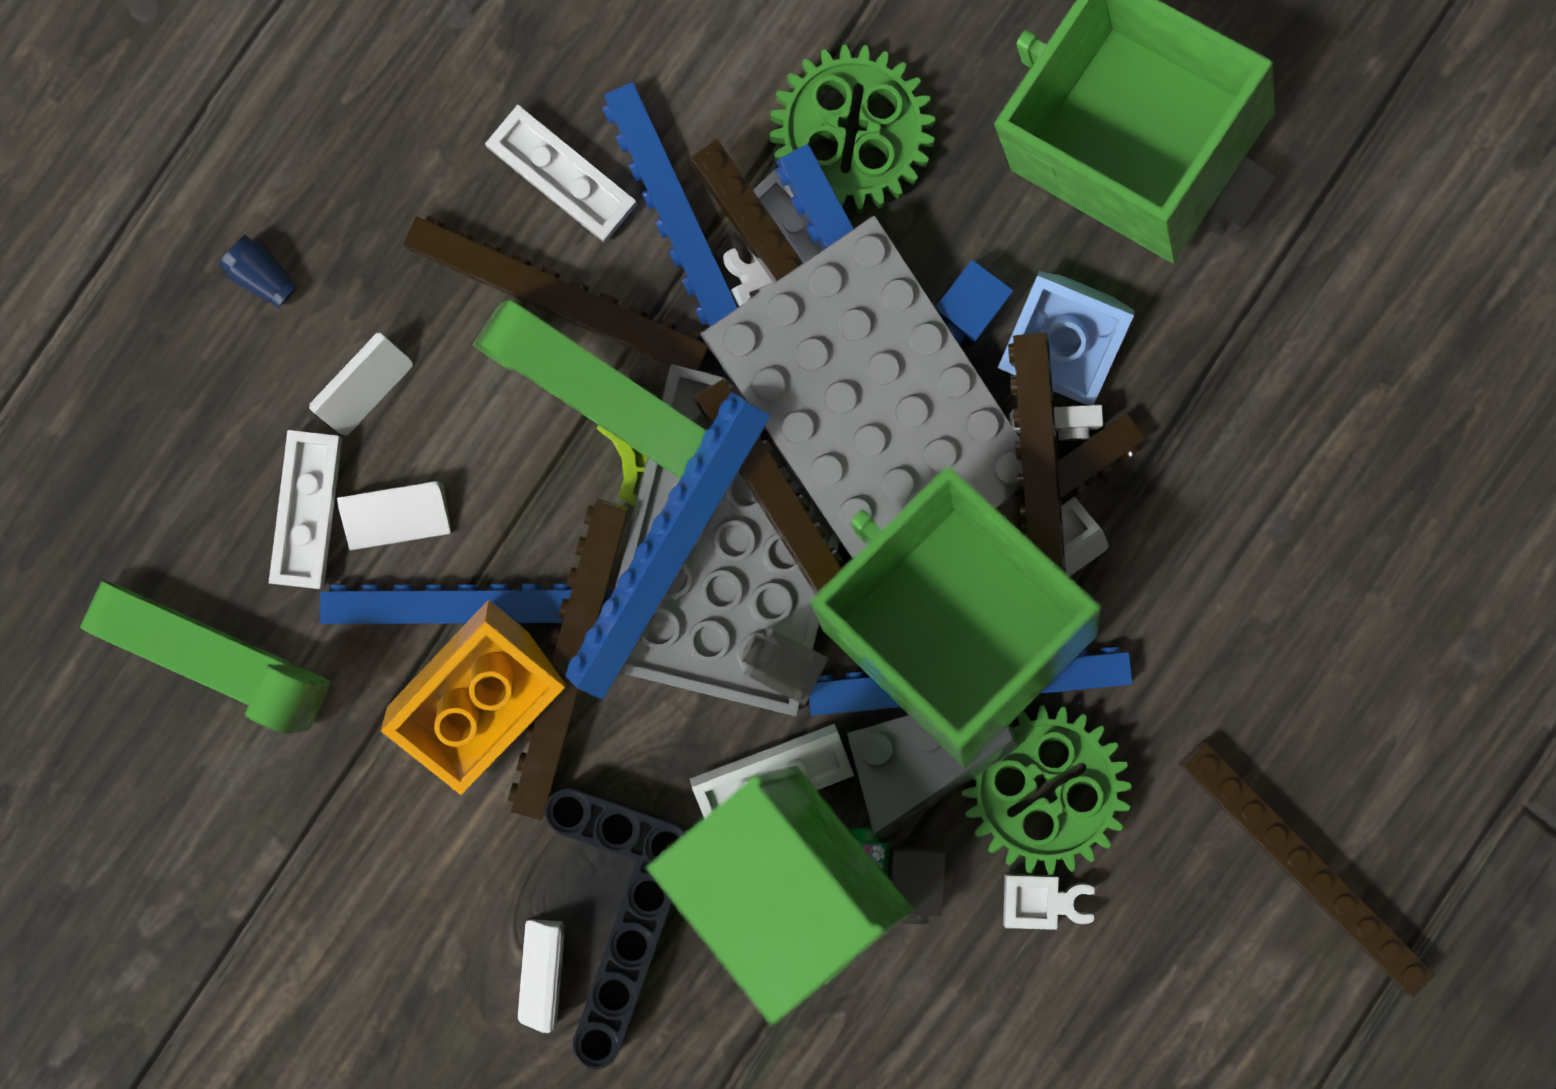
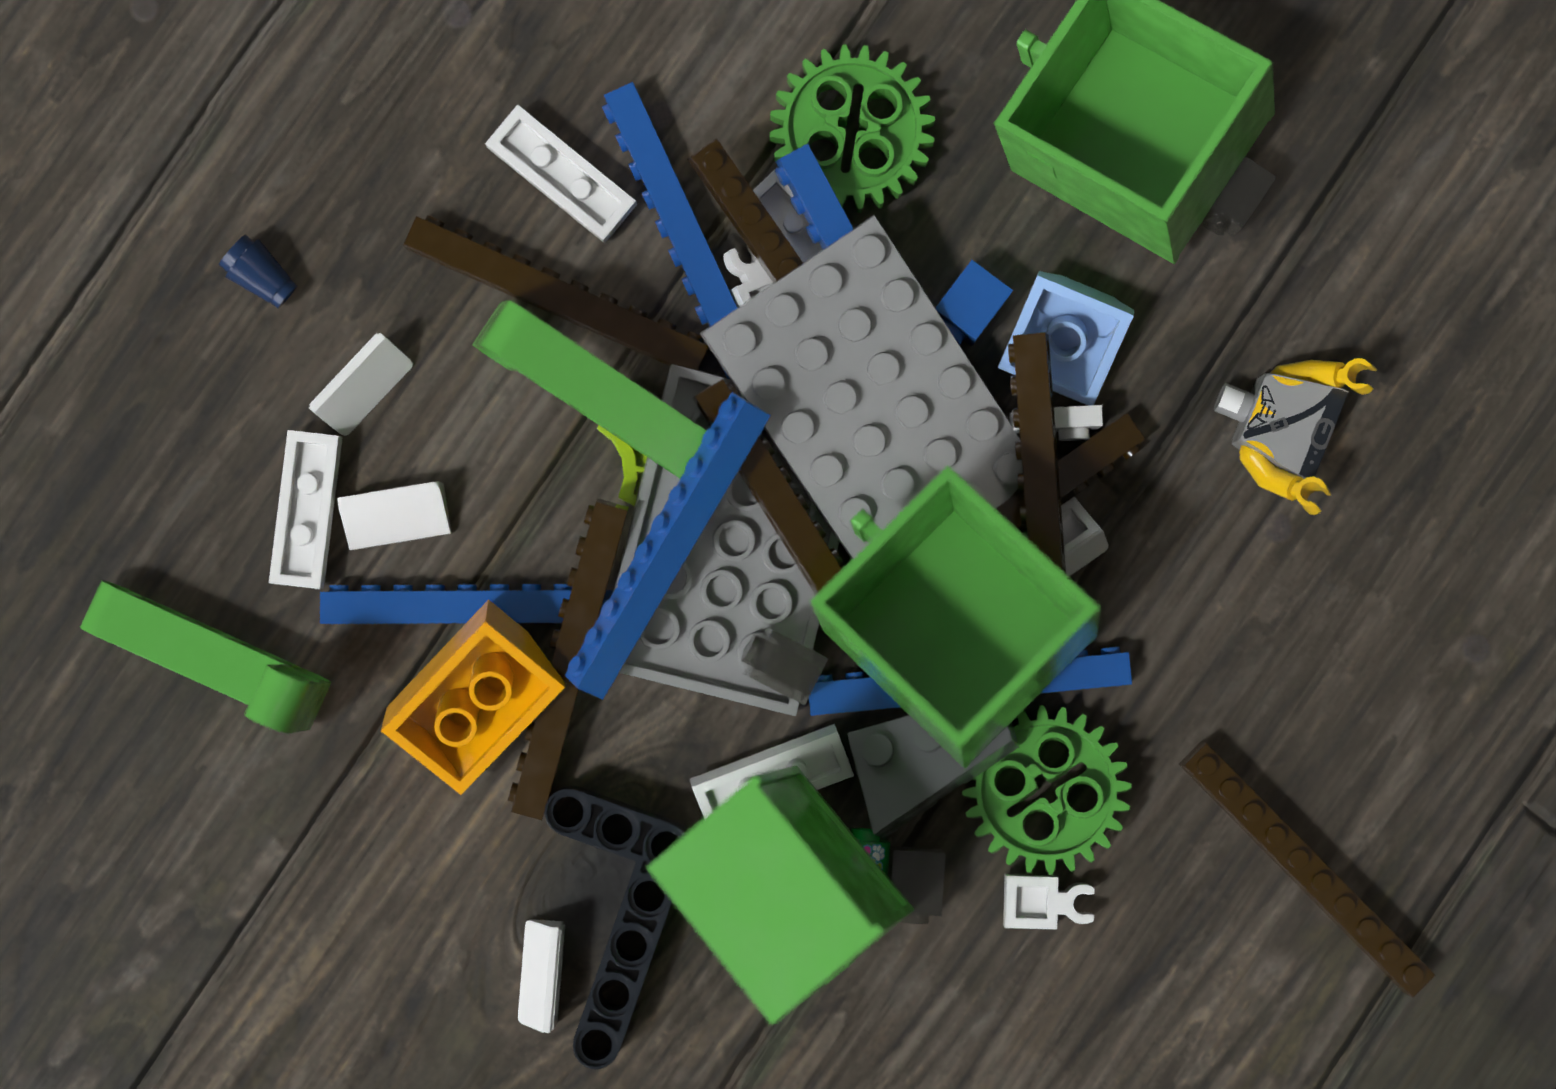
none -> torso [1214,358,1377,515]

